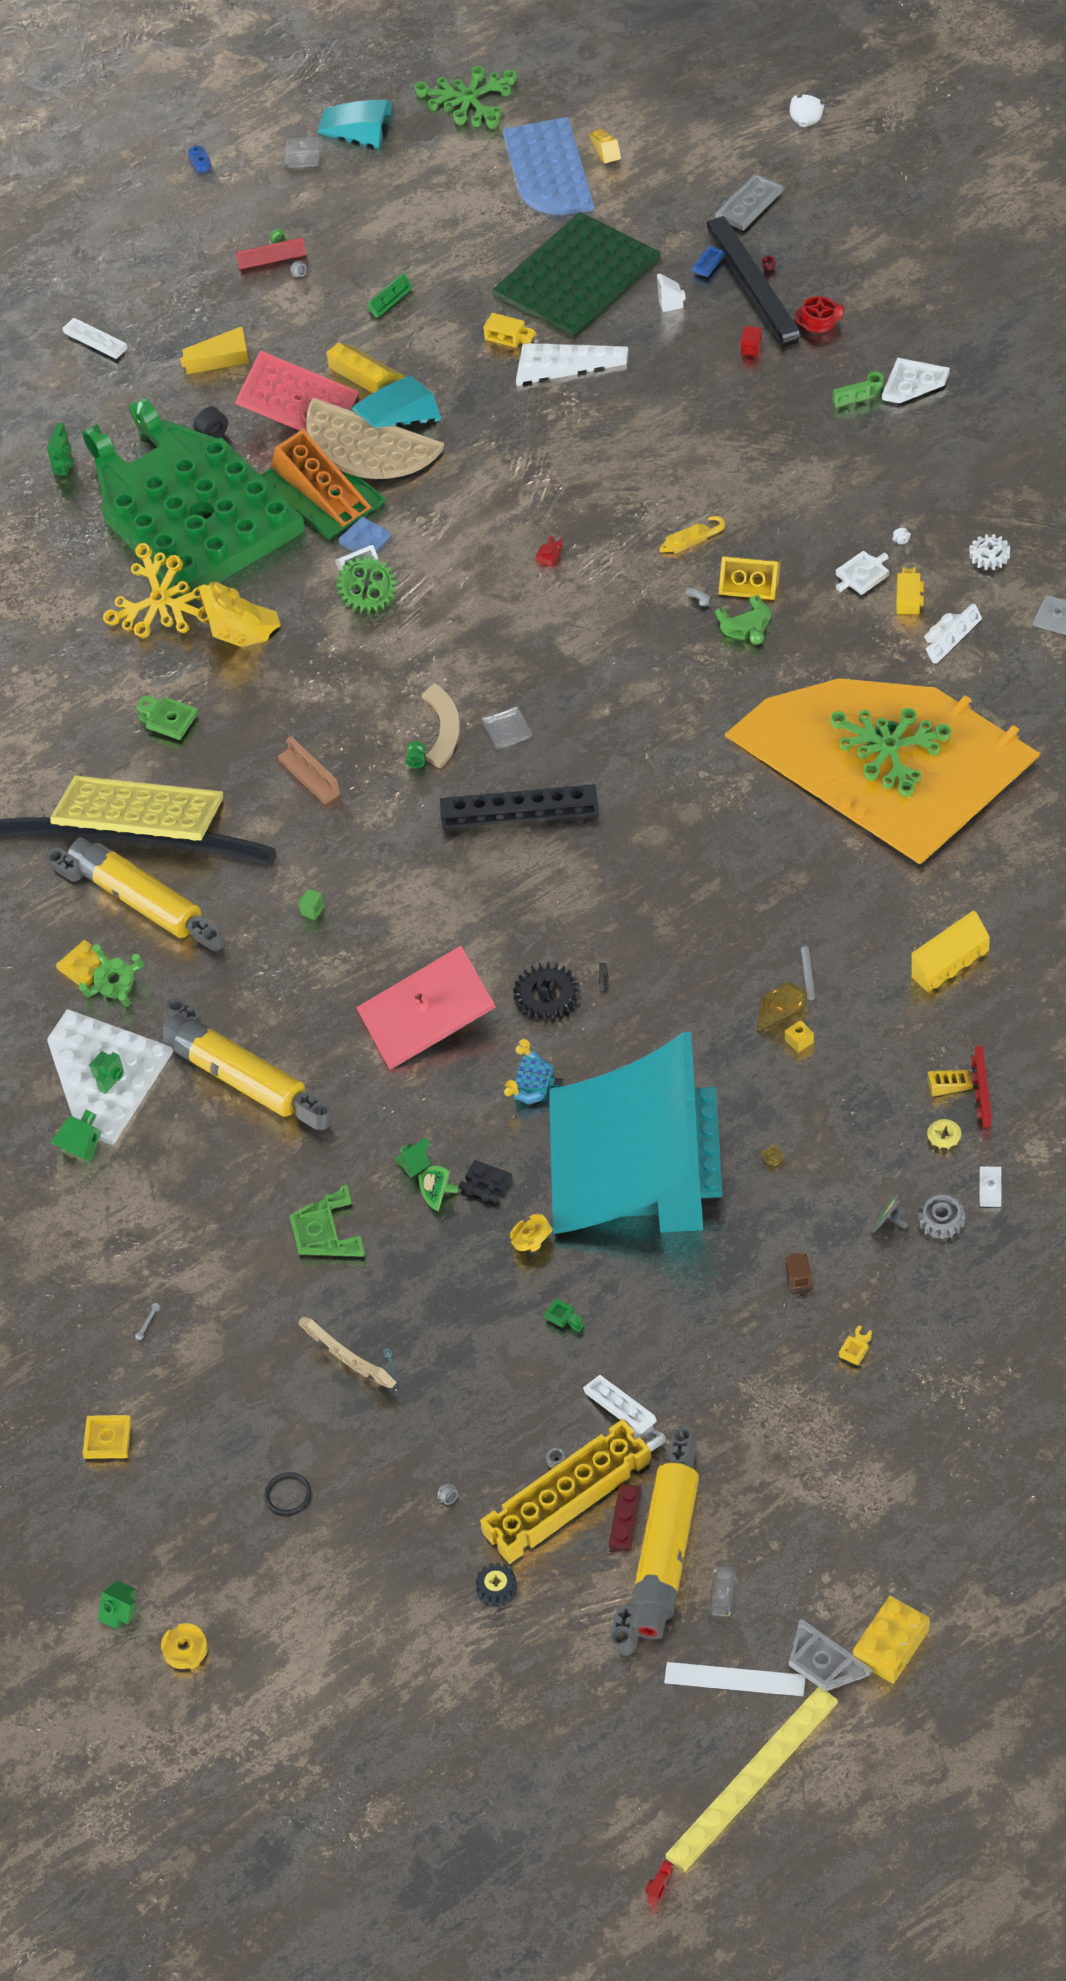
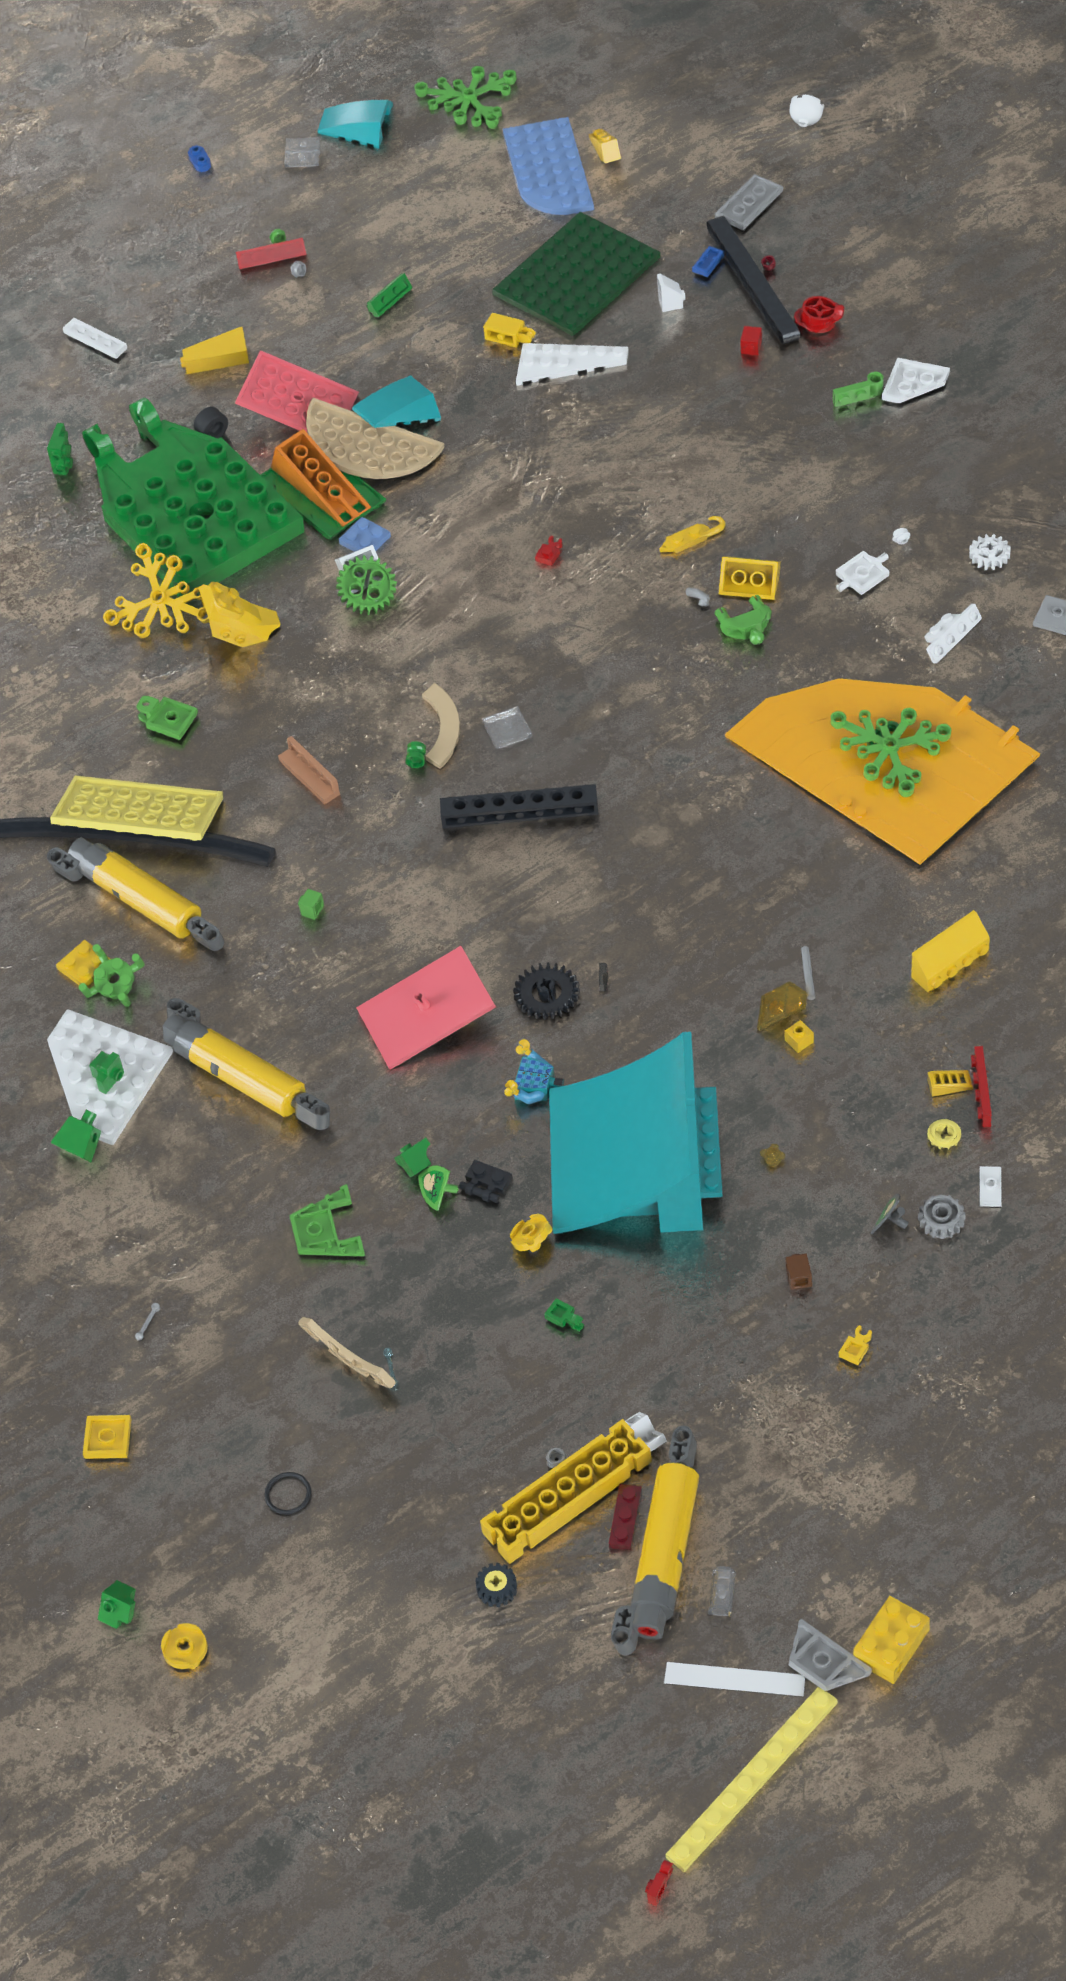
yellow slope [326,342,404,393] -> none
light grey plate [437,1483,458,1505] -> none
white plate [583,1375,657,1434] -> none
yellow brick [897,567,924,614] -> none

